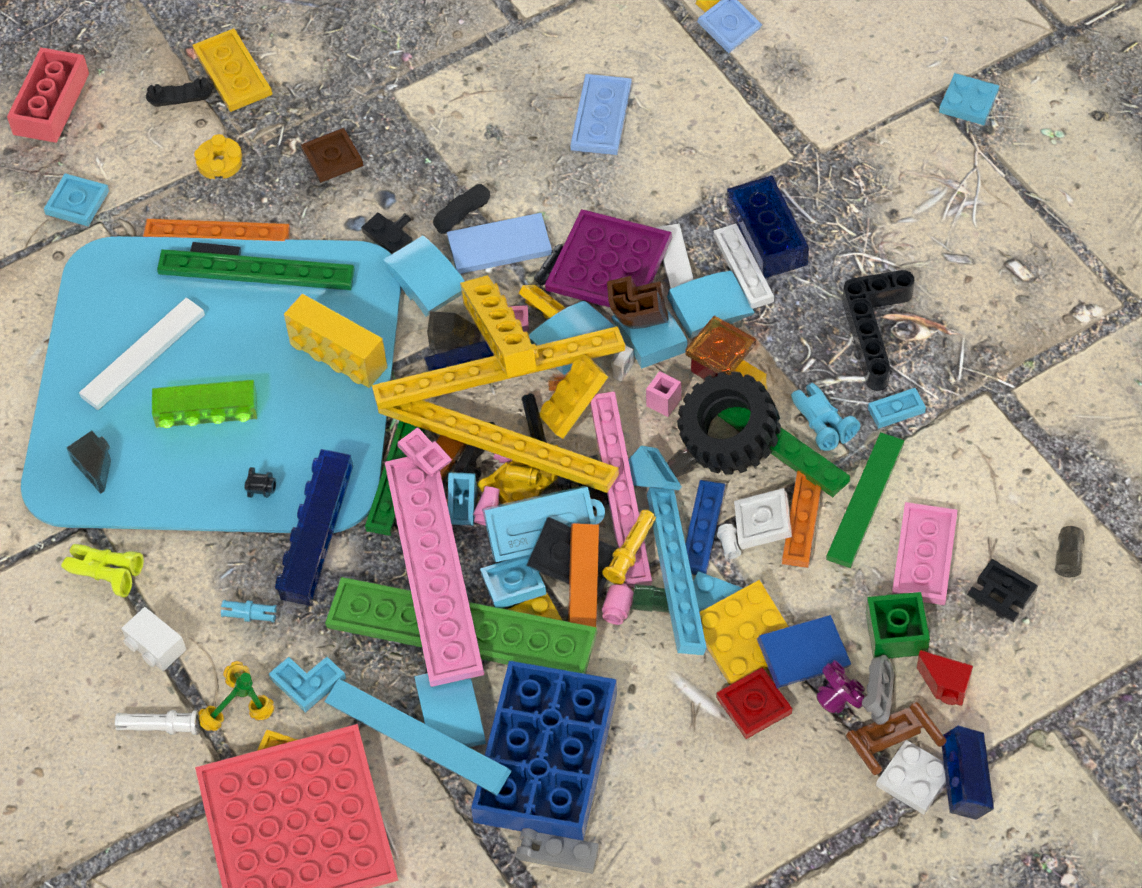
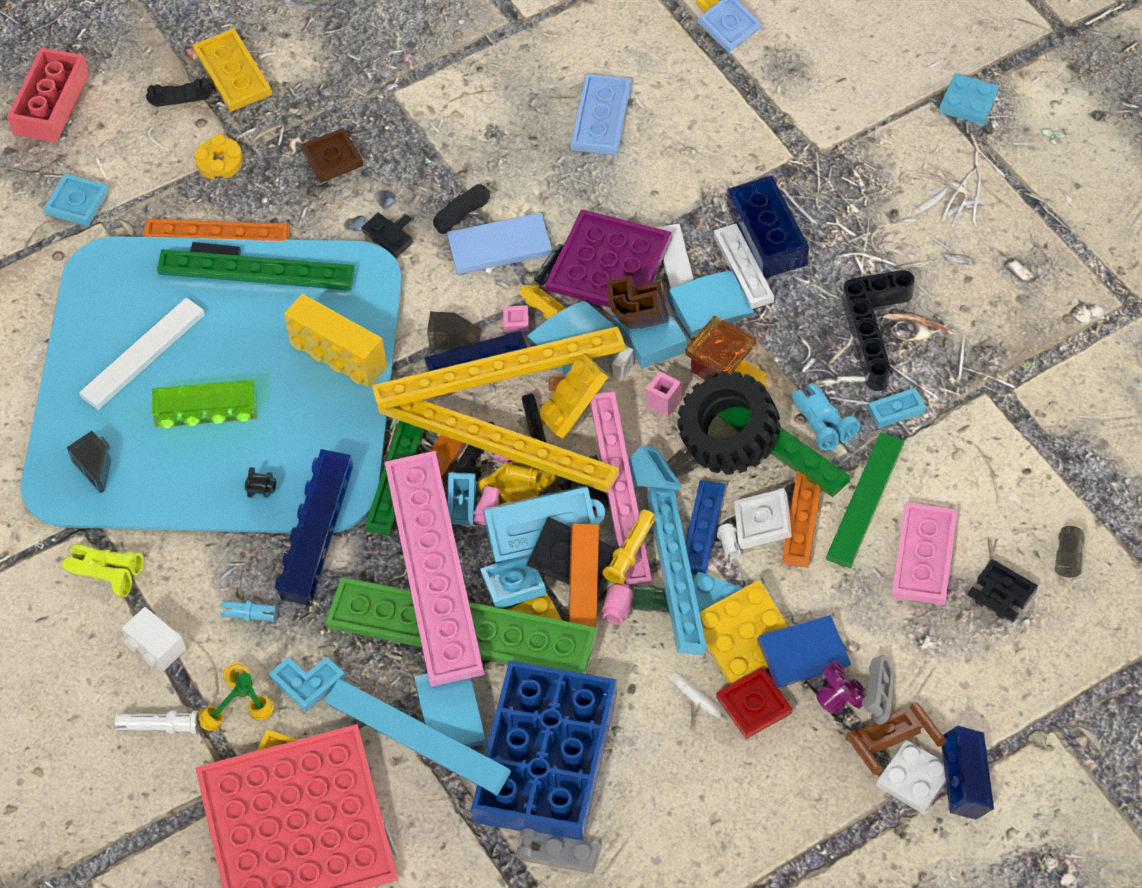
medium azure slope [383,236,465,317] -> none
bright pink slope [398,427,452,477] -> none
yellow brick [460,275,539,378] -> none
green brick [865,592,930,659] -> none
red slope [917,650,973,706] -> none

